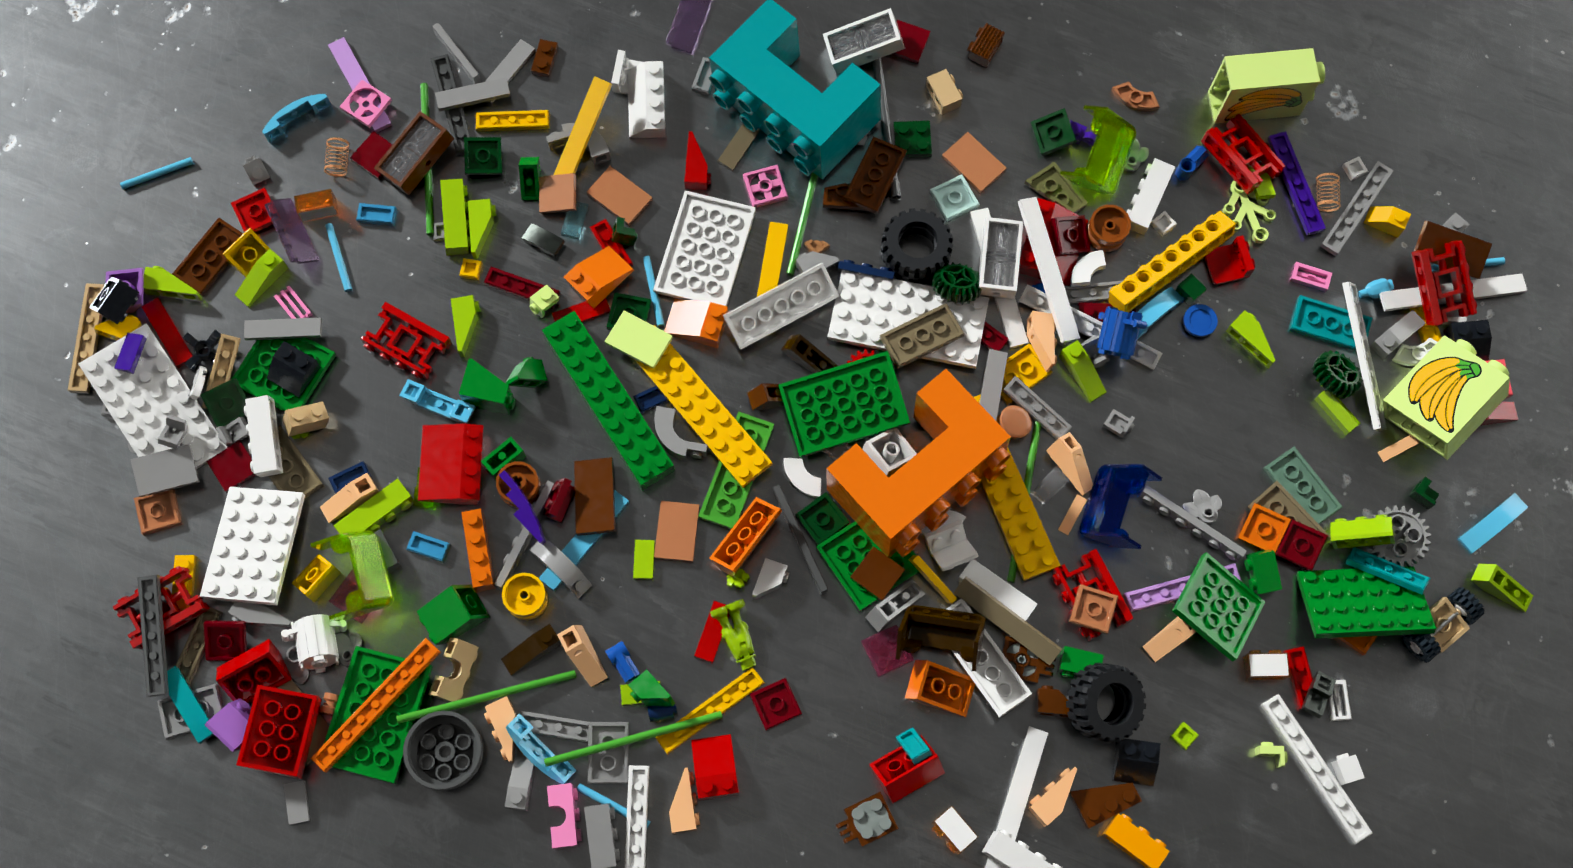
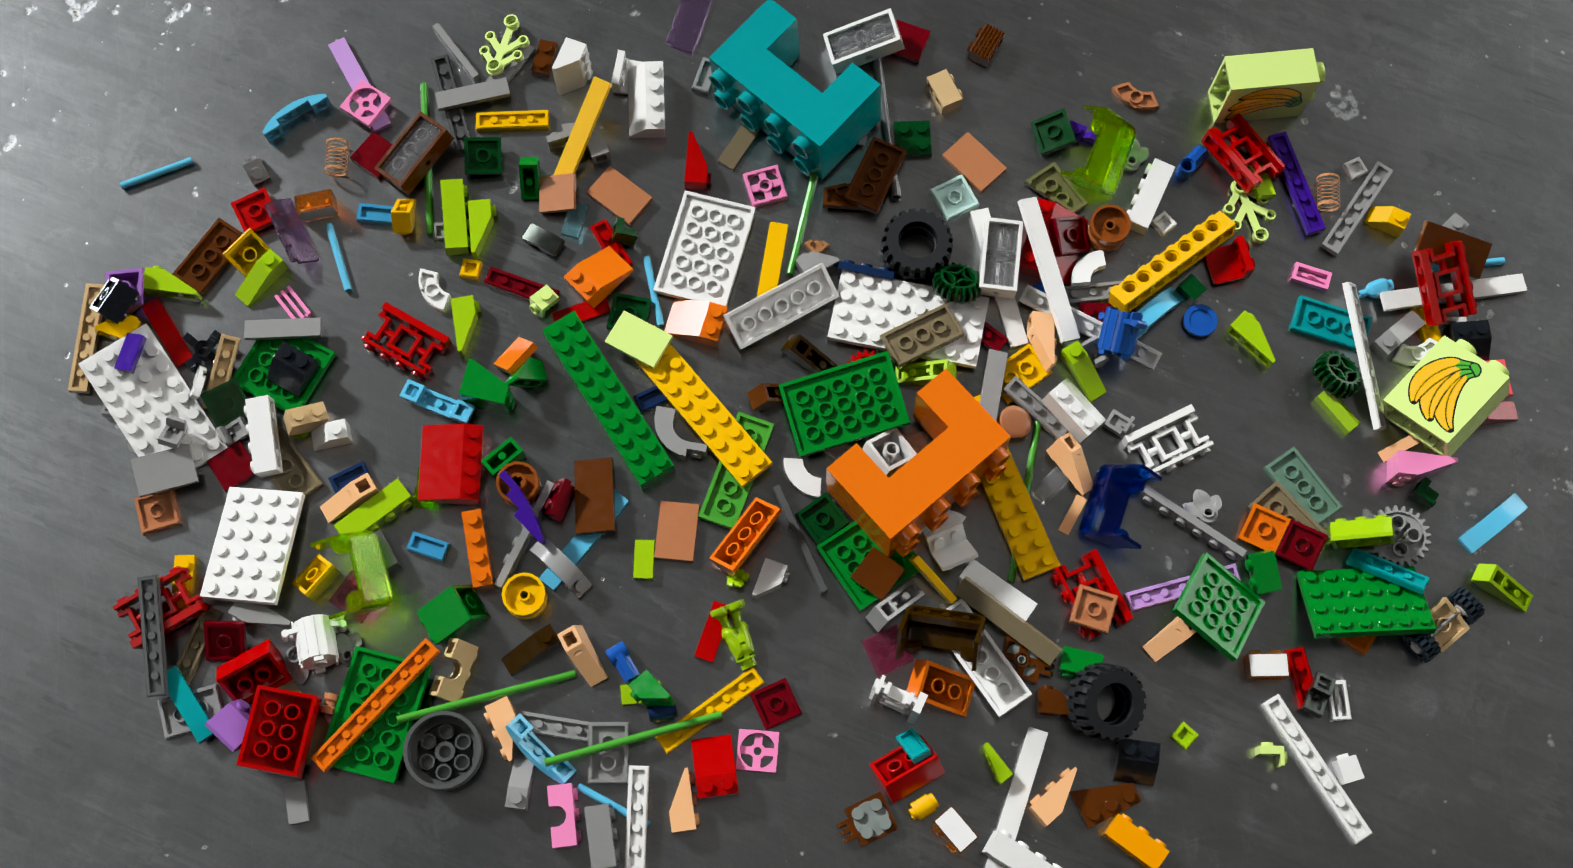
none -> white slope [311,418,353,451]
none -> yellow slope [391,199,416,235]
none -> white tile [418,268,451,313]
none -> yellowish green plant [479,14,530,76]
none -> orange tile [493,337,538,375]
none -> white slope [552,37,593,95]
none -> bright pink piece [736,729,779,773]
none -> white fence [869,675,928,725]
none -> lime slope [895,359,957,386]
none -> yellow brick [908,793,939,821]
none -> lime slope [982,742,1013,785]
none -> white slope [1041,378,1106,443]
none -> white fence [1121,404,1214,481]
none -> bright pink slope [1386,450,1458,487]

